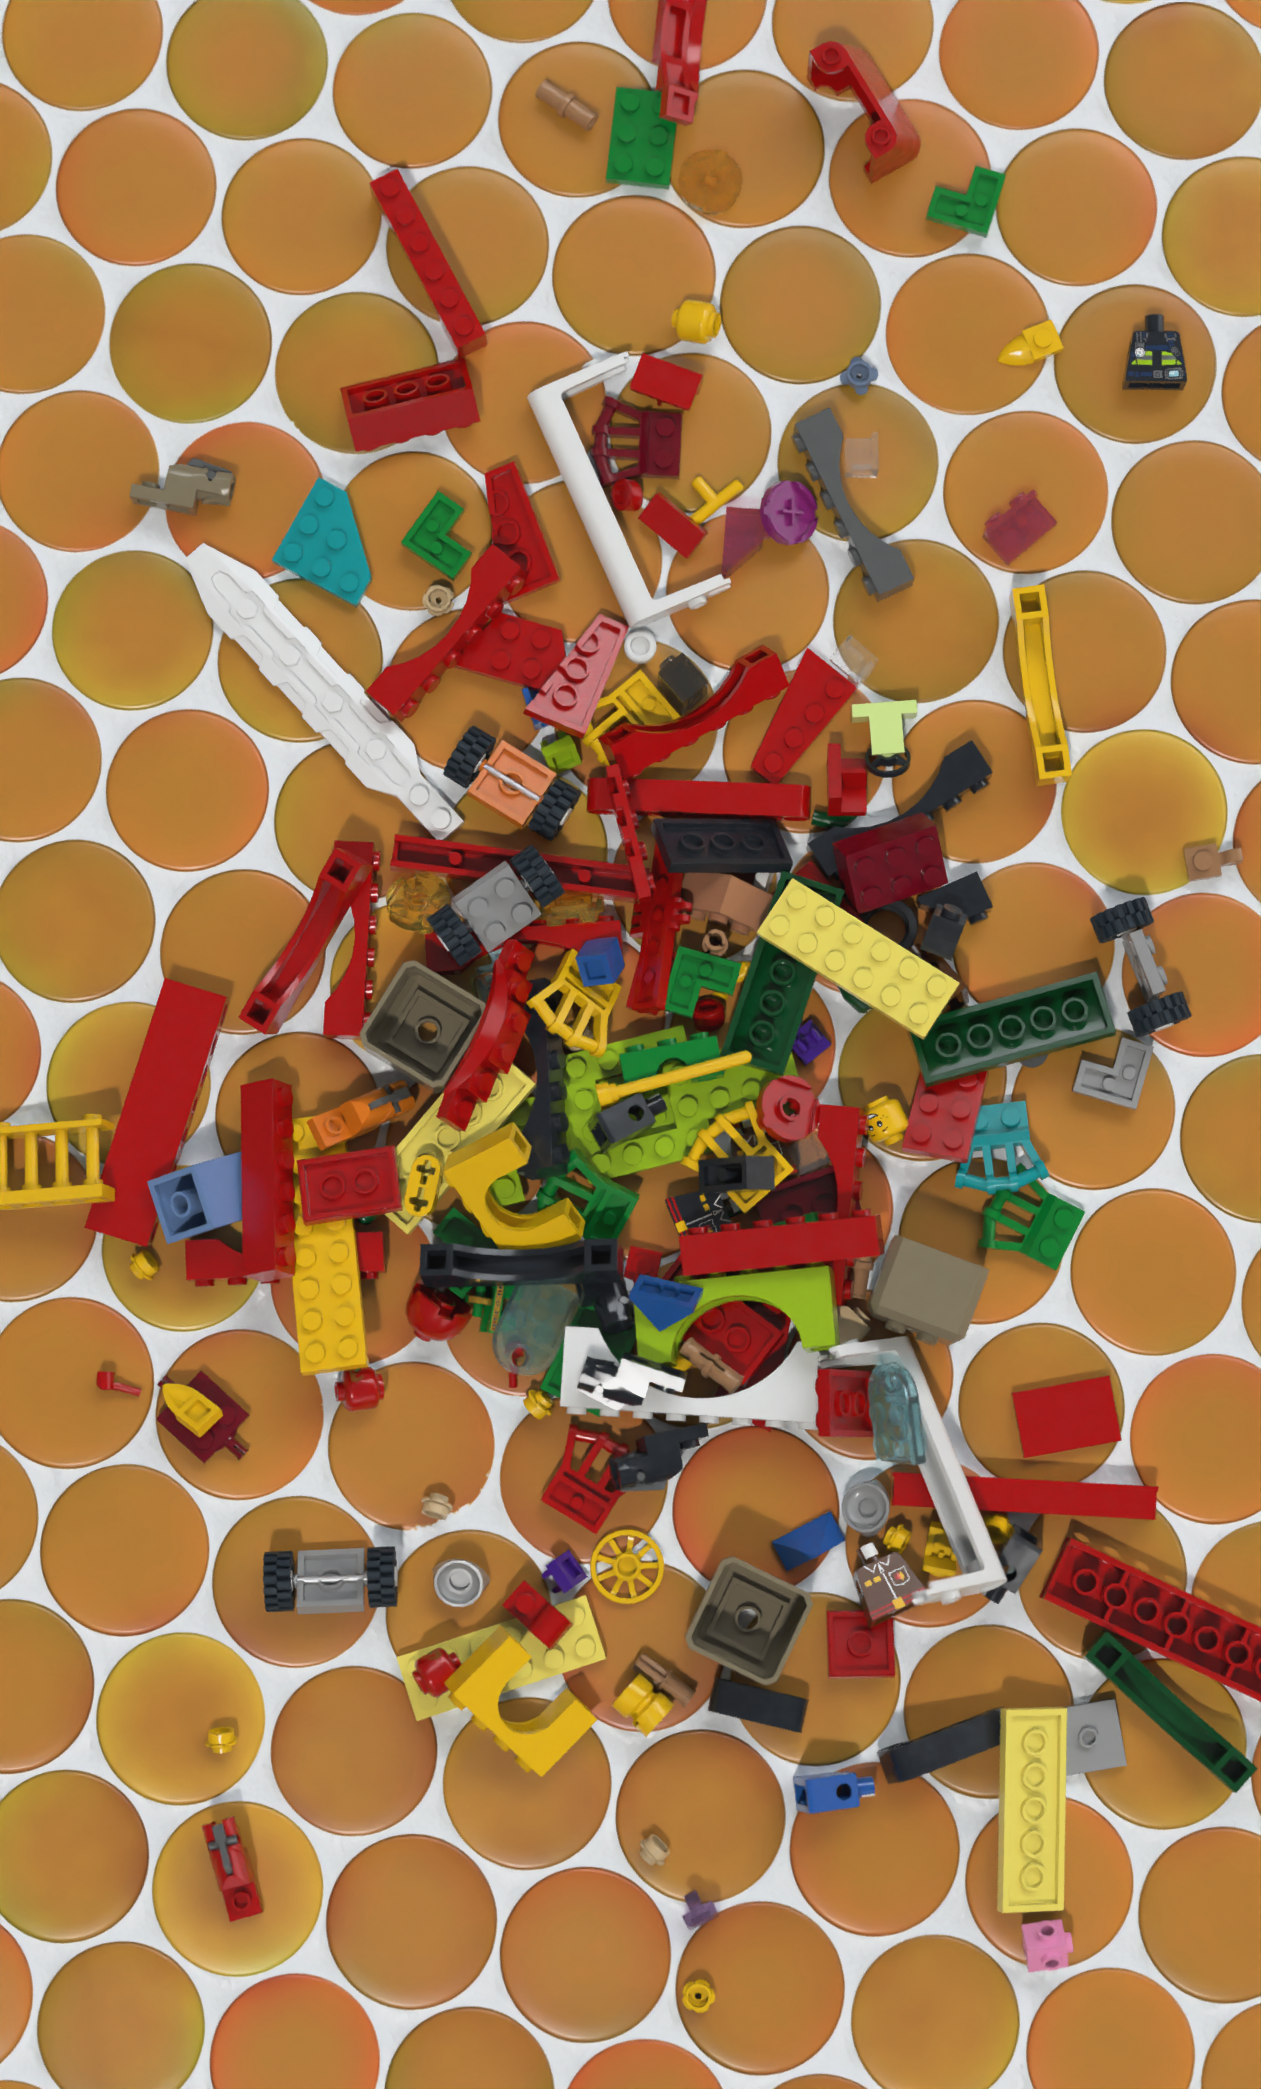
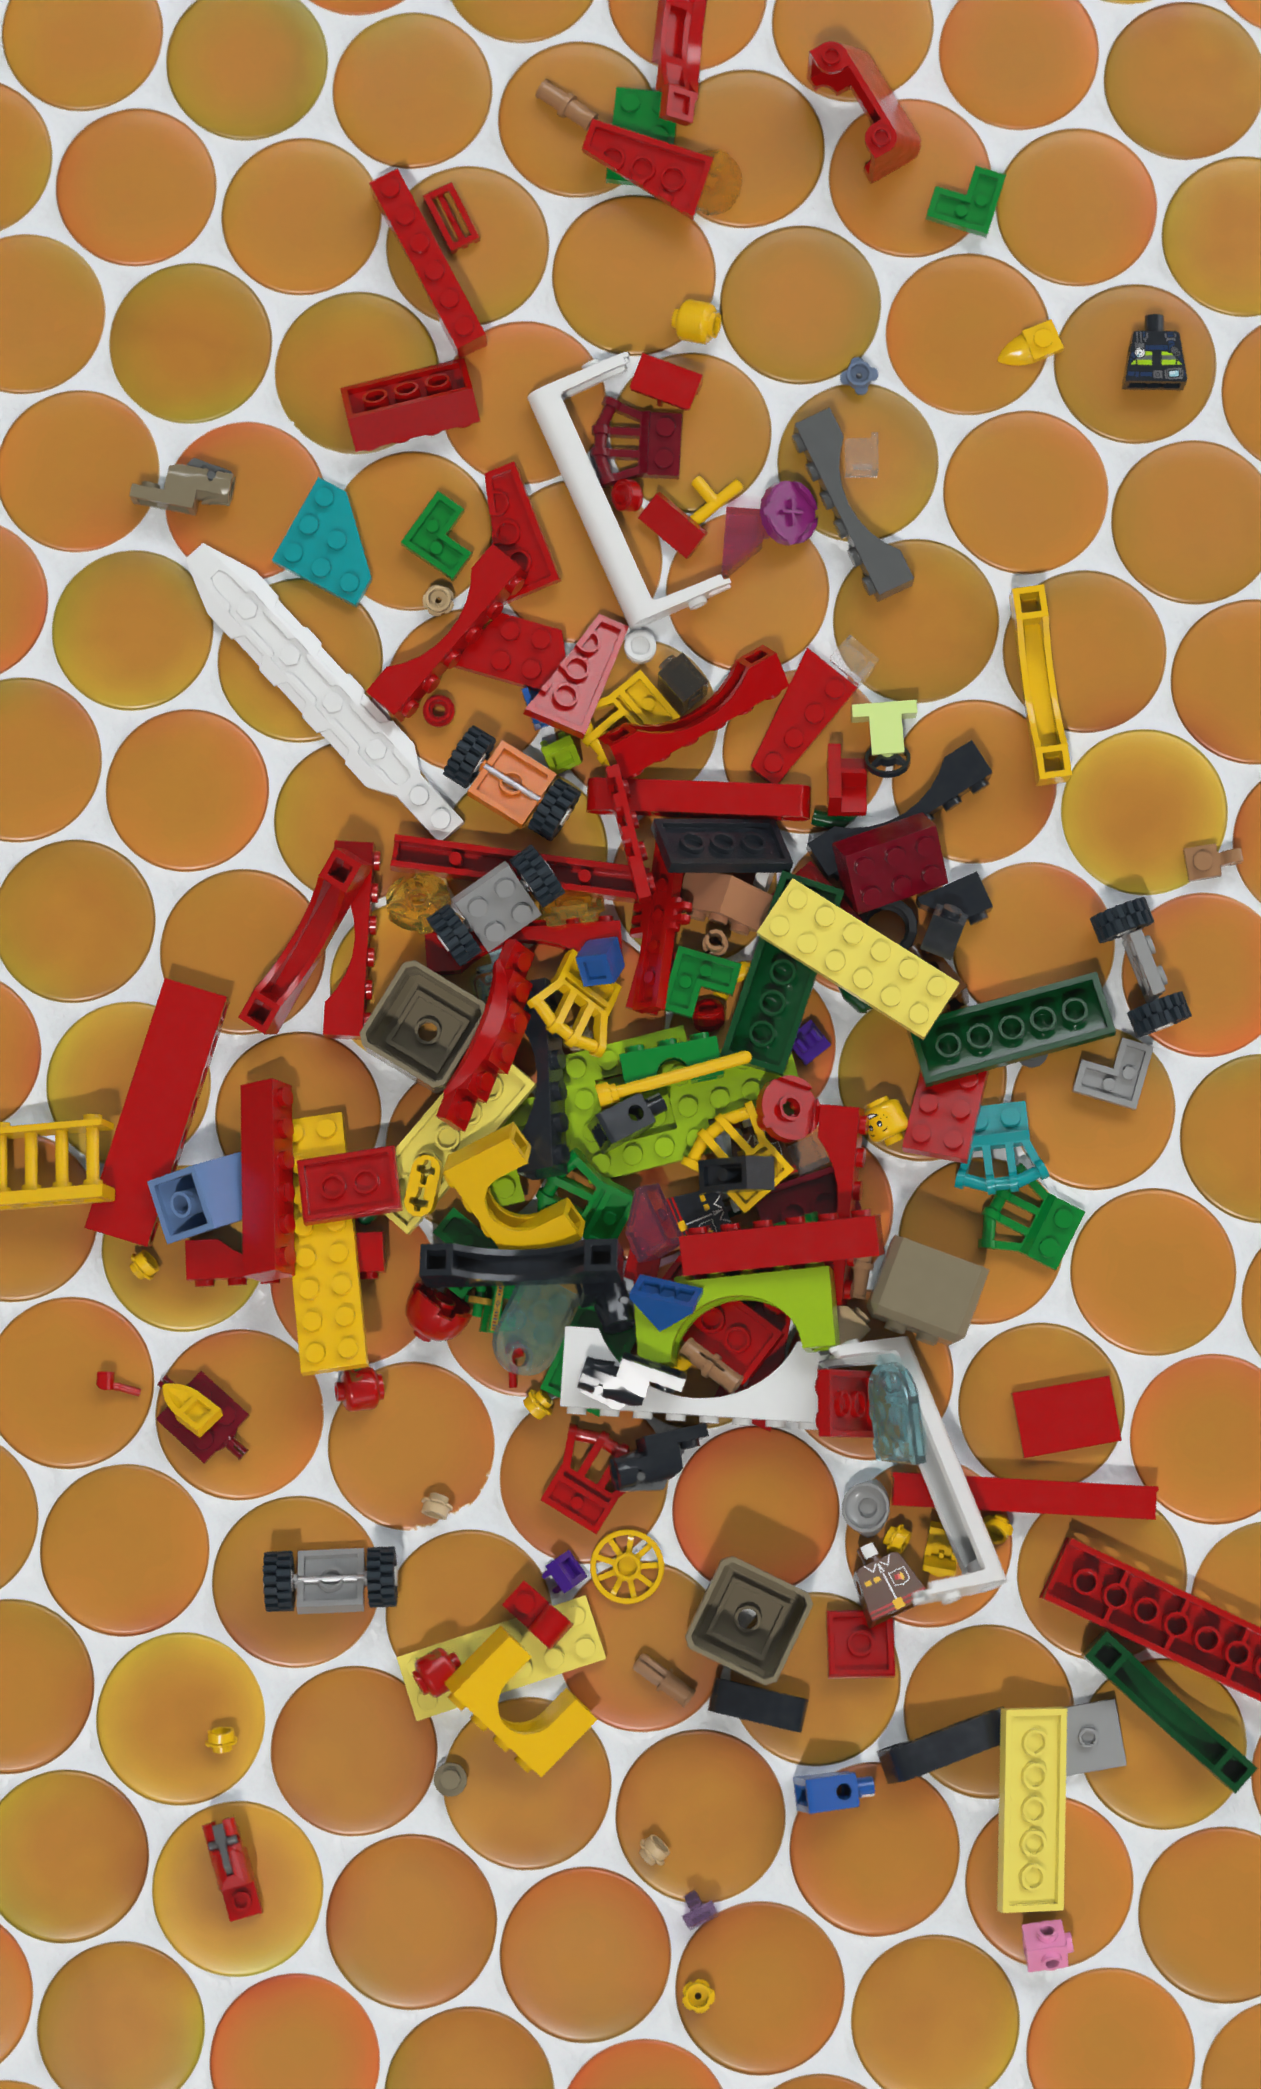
orange plate [307,1080,415,1151] -> none
light grey piece [432,1559,490,1607] -> none
yellow wheel [611,1673,675,1737] -> none
blue slope [772,1511,846,1571] -> none
black torso [982,1524,1043,1604] -> none
clear pink bracket [983,489,1057,566] -> none
none -> red tile [423,182,480,255]
none -> red plate [423,695,455,727]
none -> dark tan plate [434,1763,467,1797]
none -> red wing [582,118,714,220]
none -> clear pink slope [625,1183,682,1263]

